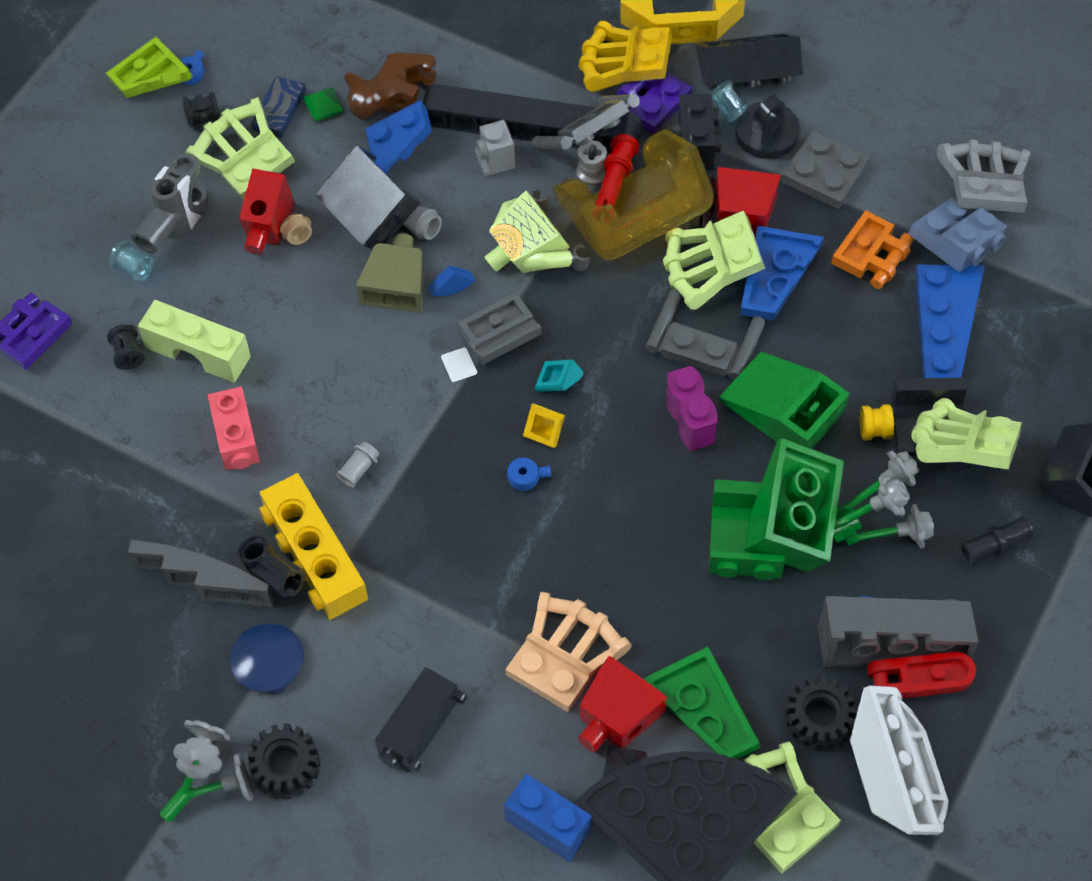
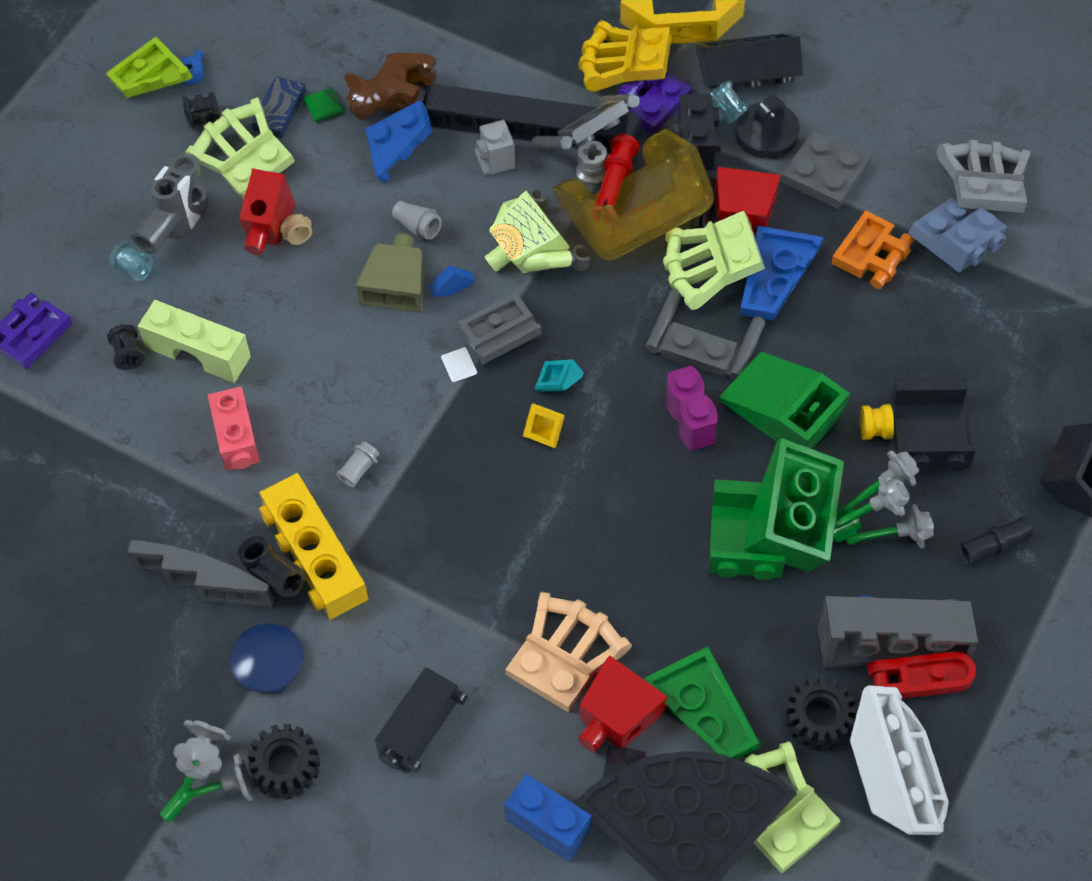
panel [315,146,421,250] -> none
blue piece [506,458,551,491] -> none
yellowish green plate [911,398,1022,470] -> none
blue wing [915,264,985,378] -> none

